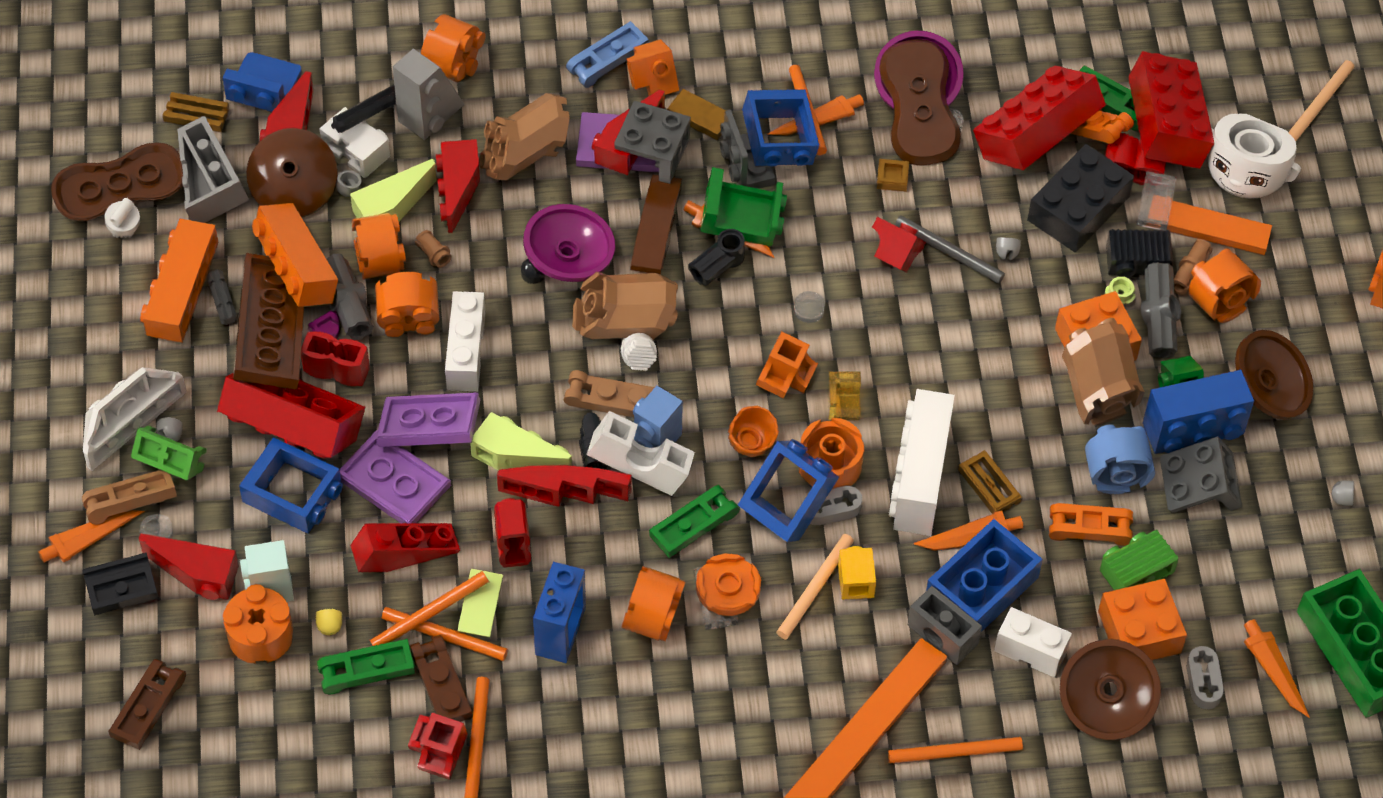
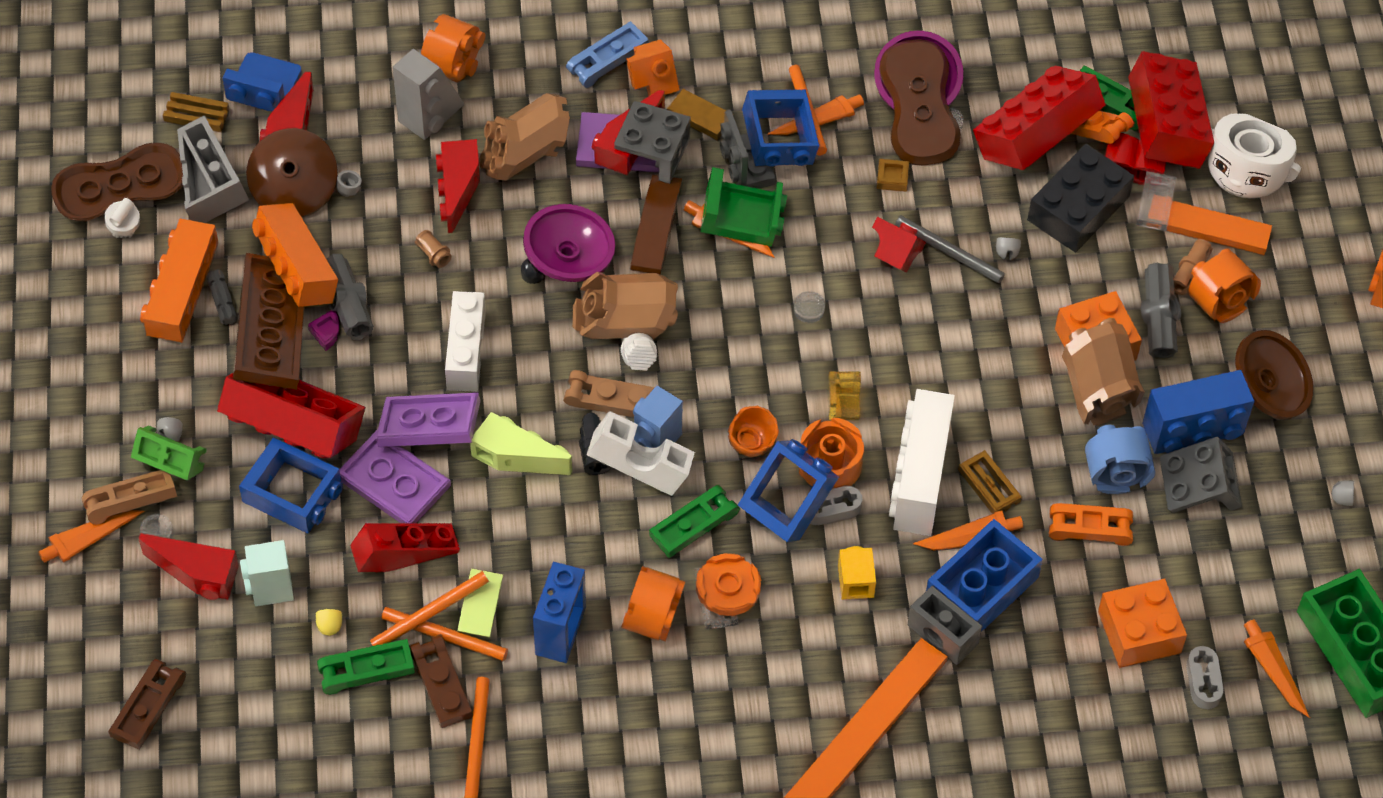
black plate [82,552,159,616] -> none
white wedge [83,367,187,471] -> none
orange brick [223,584,293,664] -> none
red brick [301,331,370,386] -> none
white brick [320,107,390,178] -> none
black axle [331,84,396,133] -> none
yellowish green slope [350,159,437,222] -> none
orange brick [352,213,406,280] -> none
orange brick [375,272,440,337] -> none
red brick [408,713,468,780] -> none
red brick [494,498,531,568] -> none
red slope [497,465,632,507] -> none
black piece [688,229,745,286] -> none
orange brick [756,331,818,399] -> none
light nougat bar [776,534,854,640] -> none
orange bar [888,737,1023,764] -> none
white brick [994,607,1072,678] -> none
reddish brown dish [1060,639,1161,740] -> none
bright green brick [1099,530,1178,590] -> none
yellowish green plate [1105,277,1135,304] -> none
black brick [1106,229,1173,278] -> none
green brick [1158,356,1204,388] -> none
light nougat bar [1288,60,1354,141] -> none

